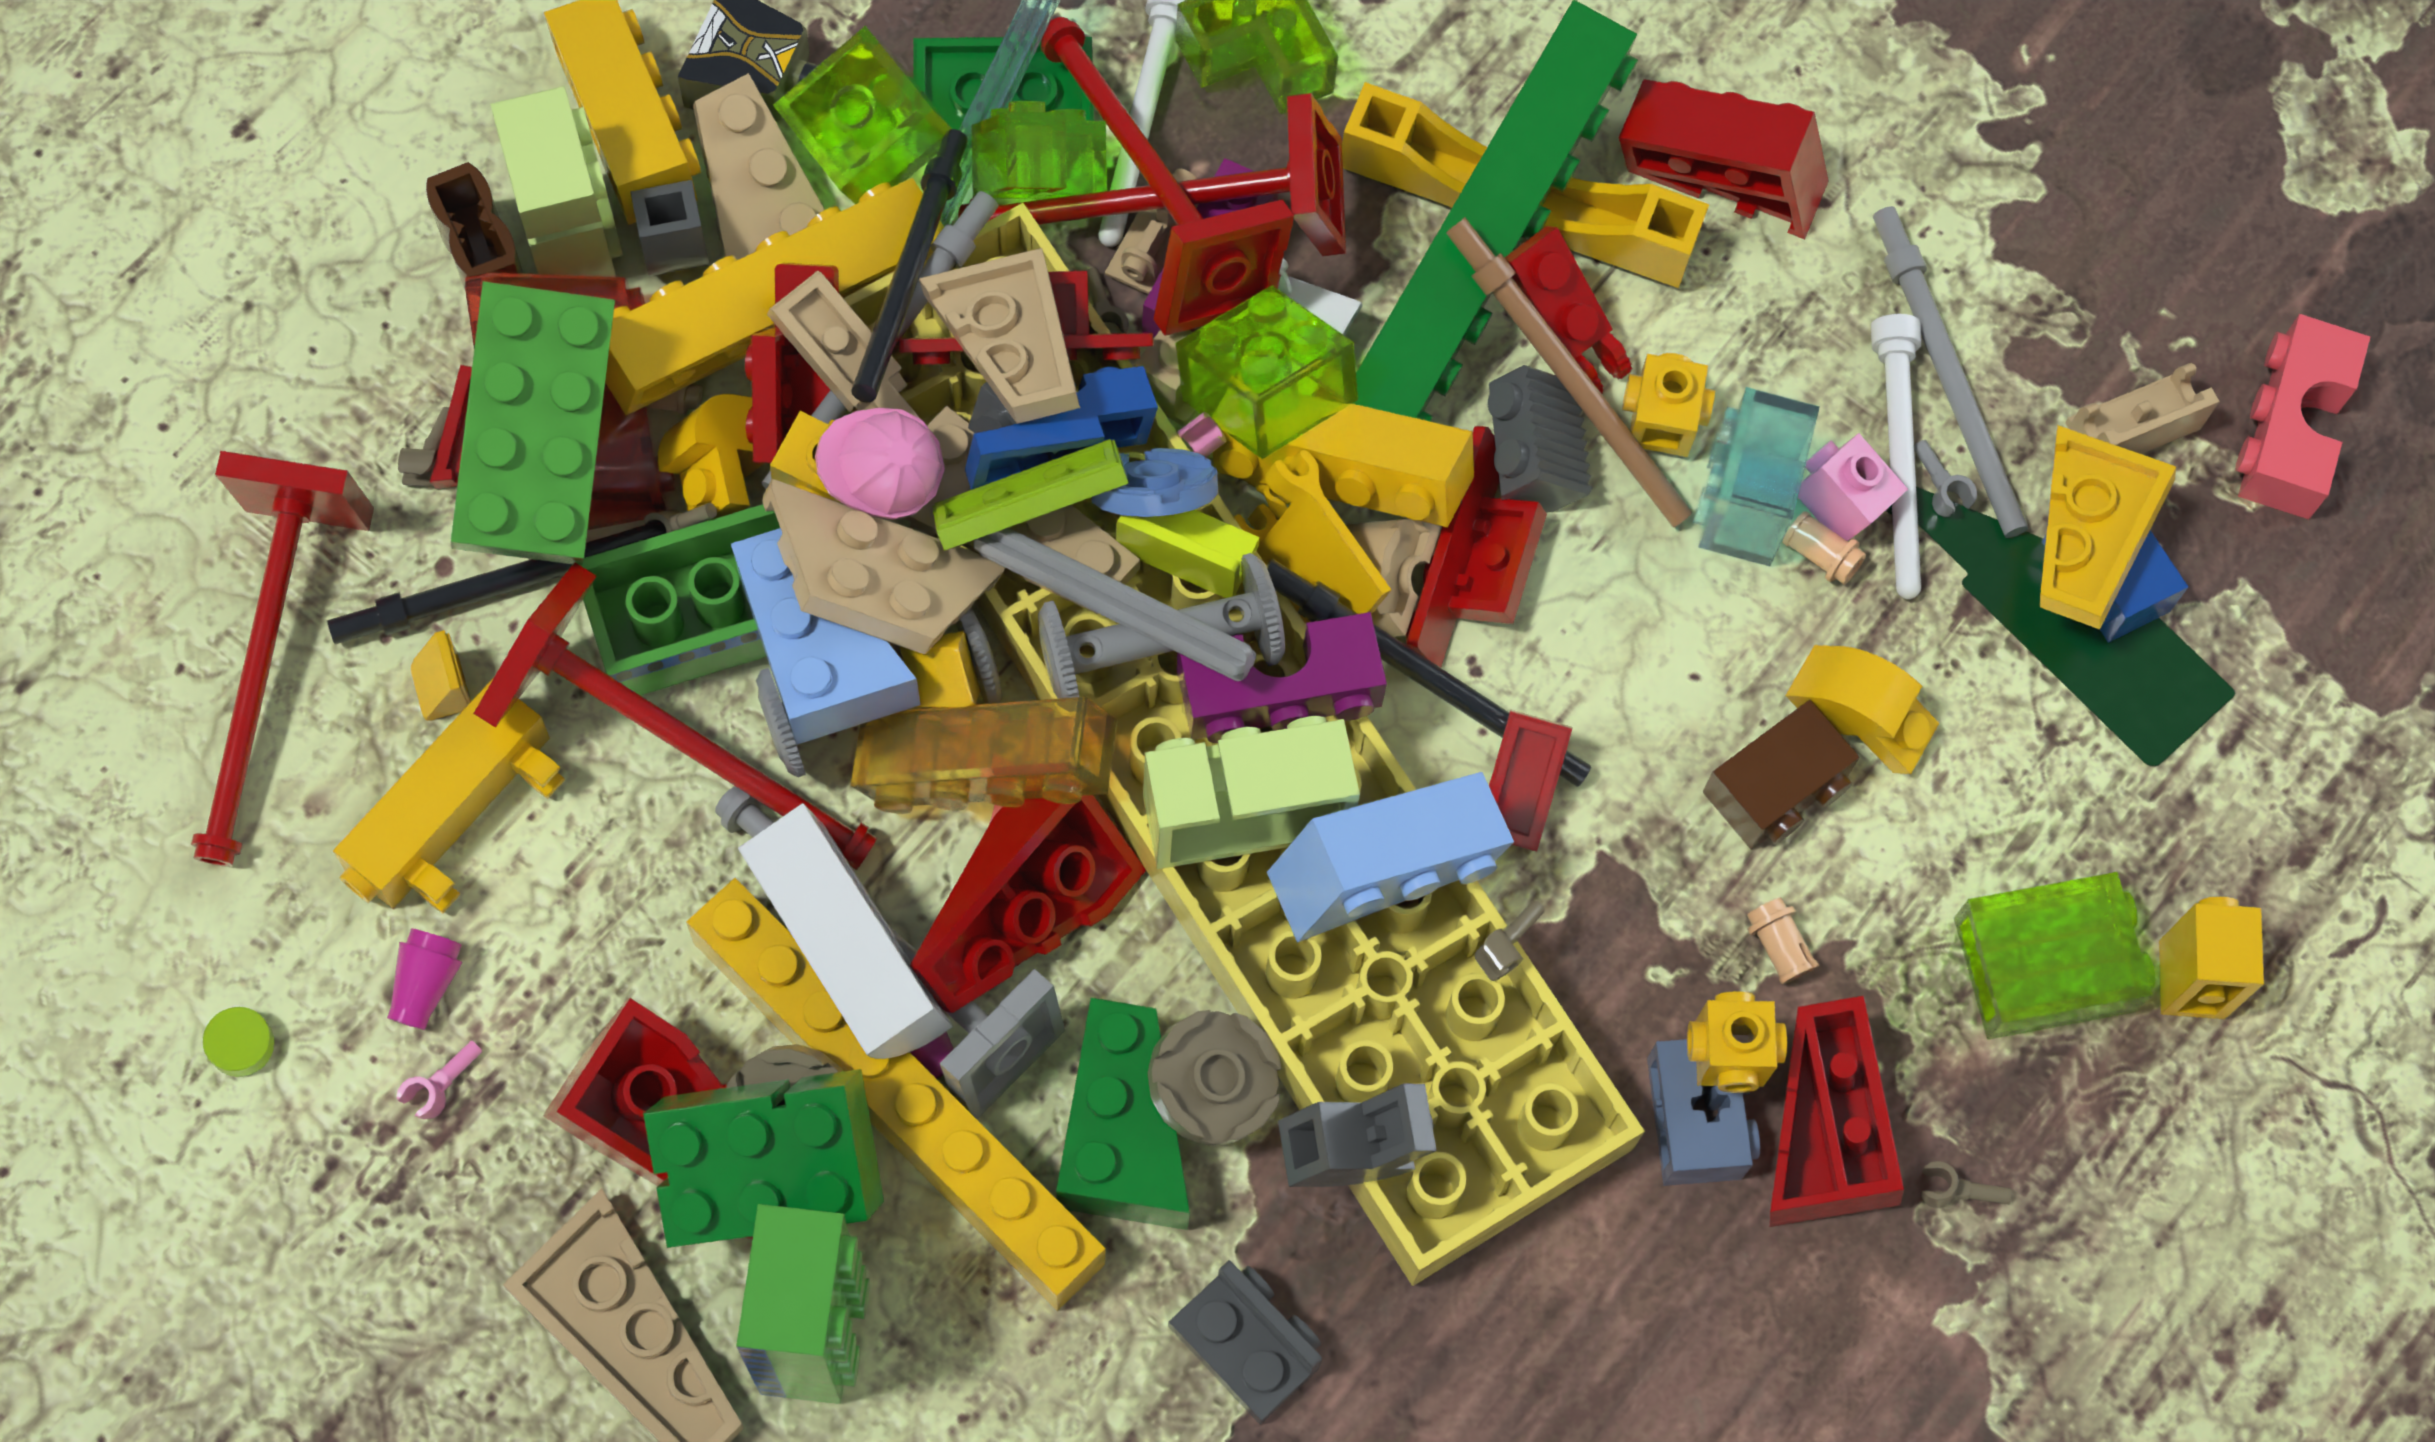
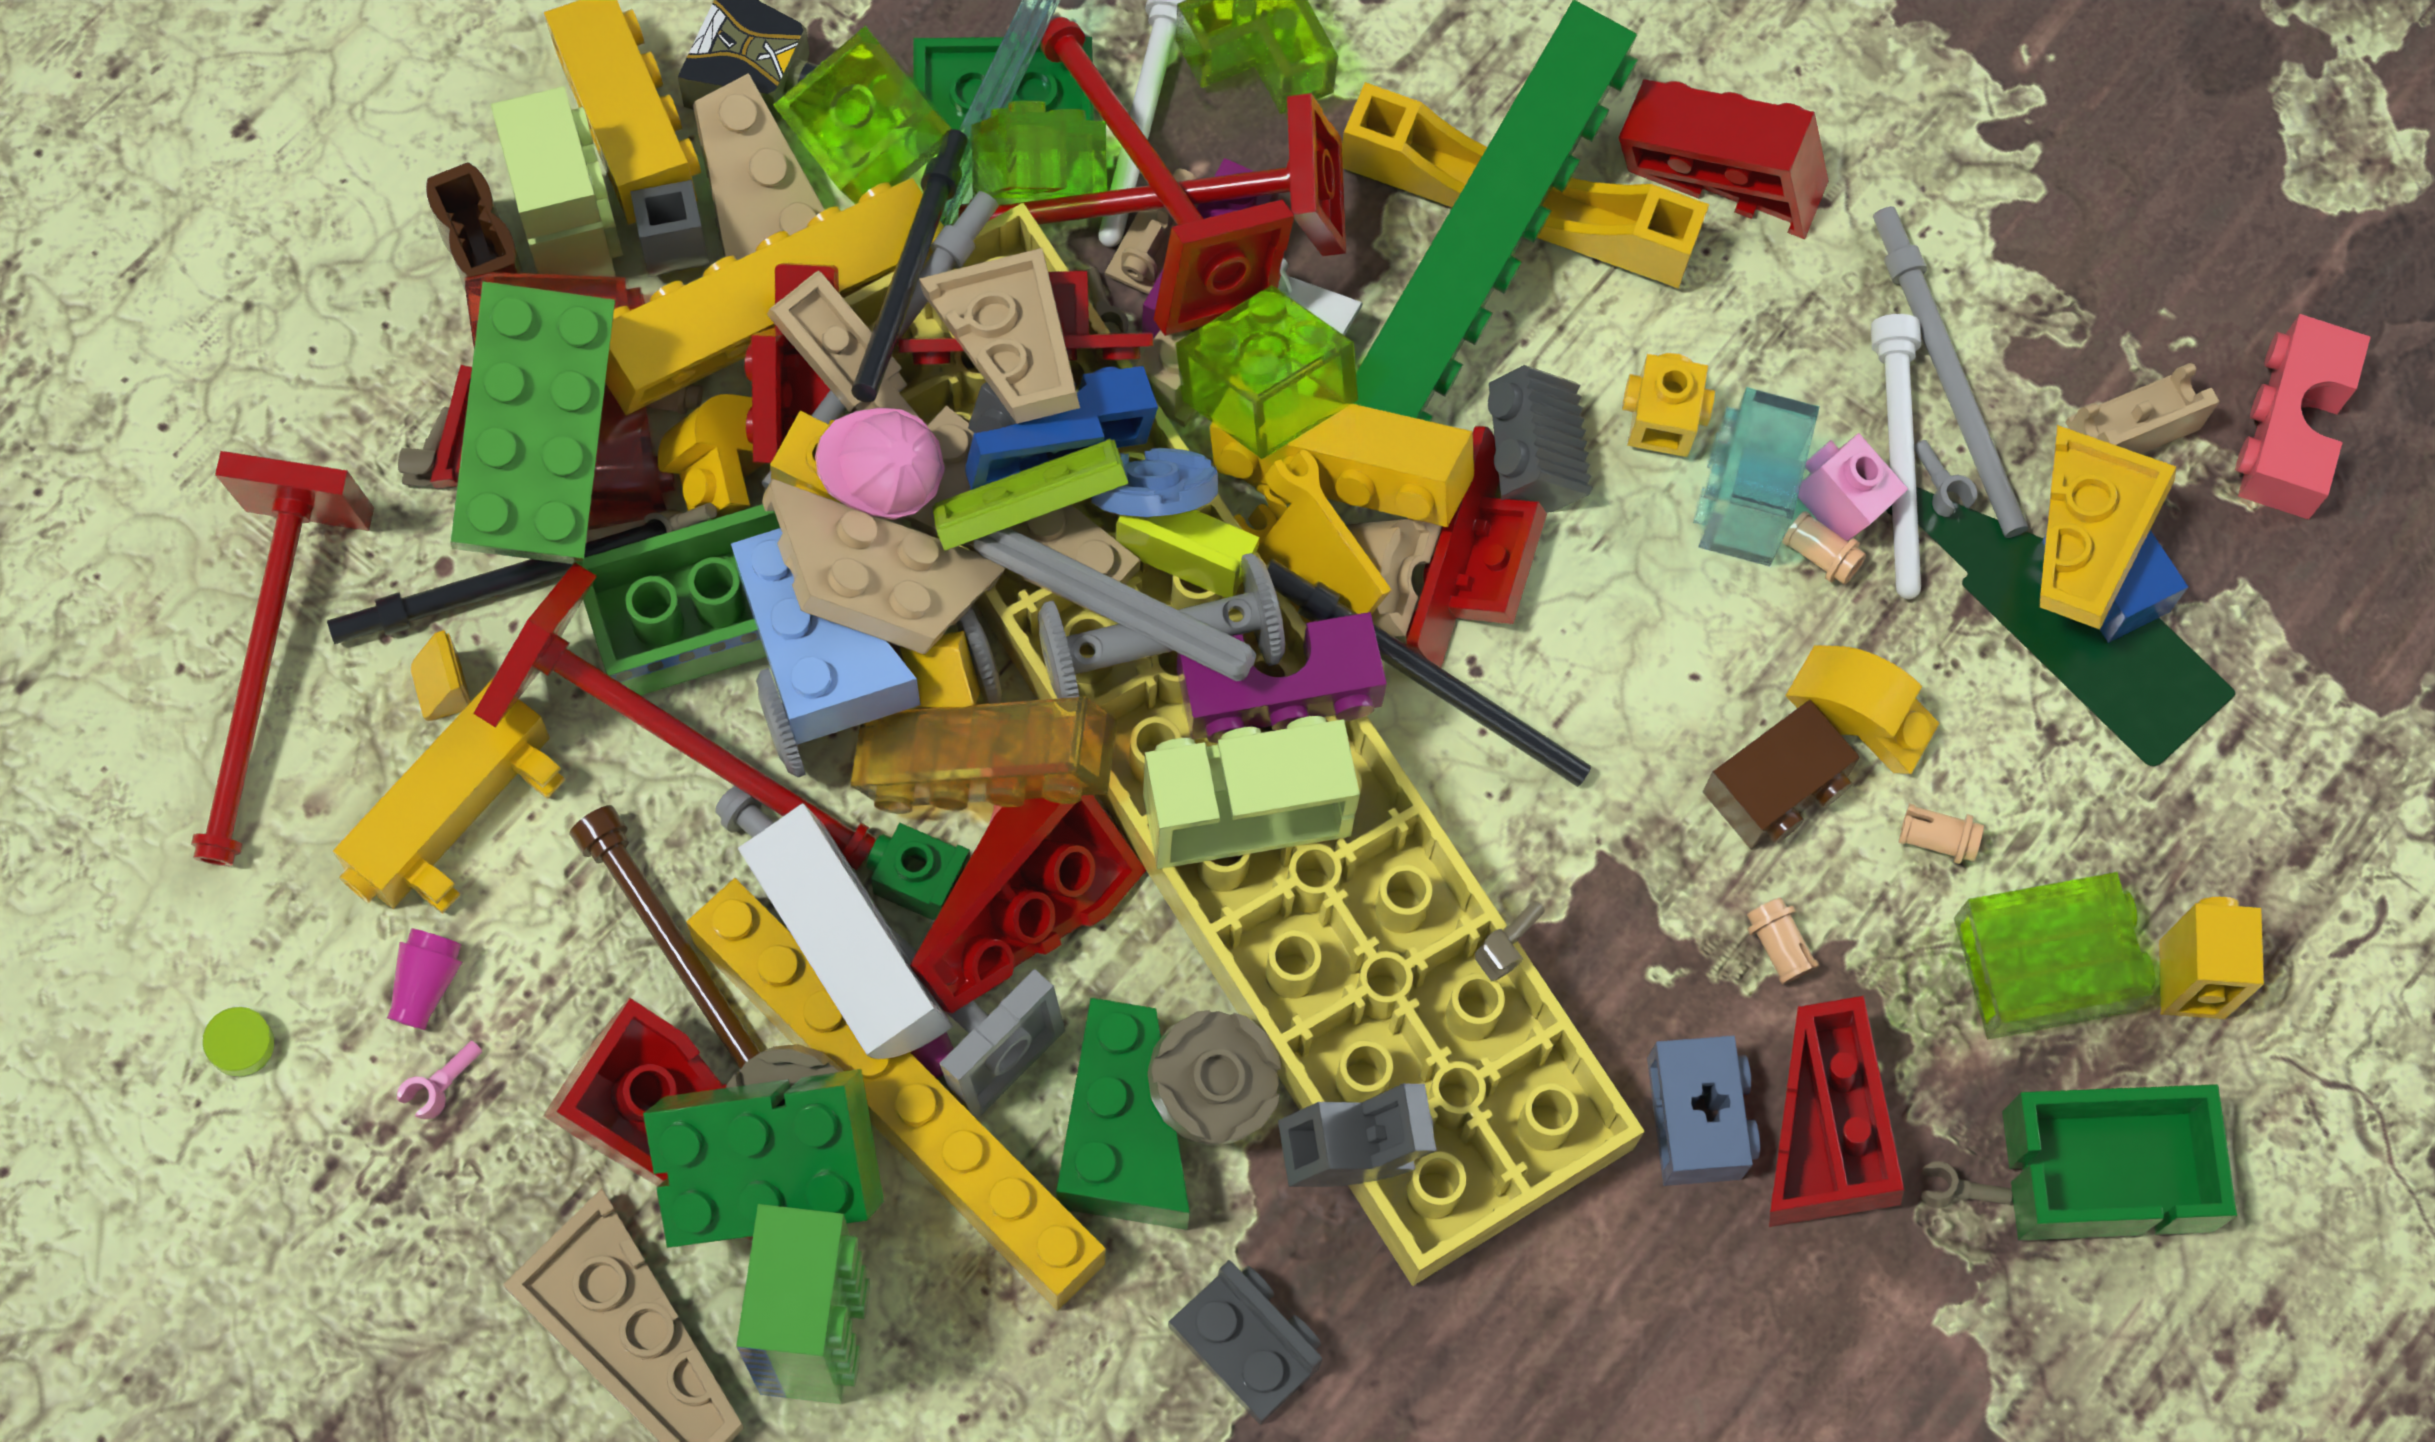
bright pink hand [1177,412,1227,457] -> none
light blue wedge [1267,772,1514,943] -> none
medium nougat bar [1446,217,1693,527] -> none
red tile [1489,710,1573,852] -> none
red hinge [1505,226,1633,394] -> none
yellow brick [1687,991,1787,1093] -> none
none -> reddish brown piece [569,805,761,1069]
none -> green brick [866,822,970,921]
none -> light nougat pin [1898,803,1984,864]
none -> green piece [2002,1084,2237,1241]

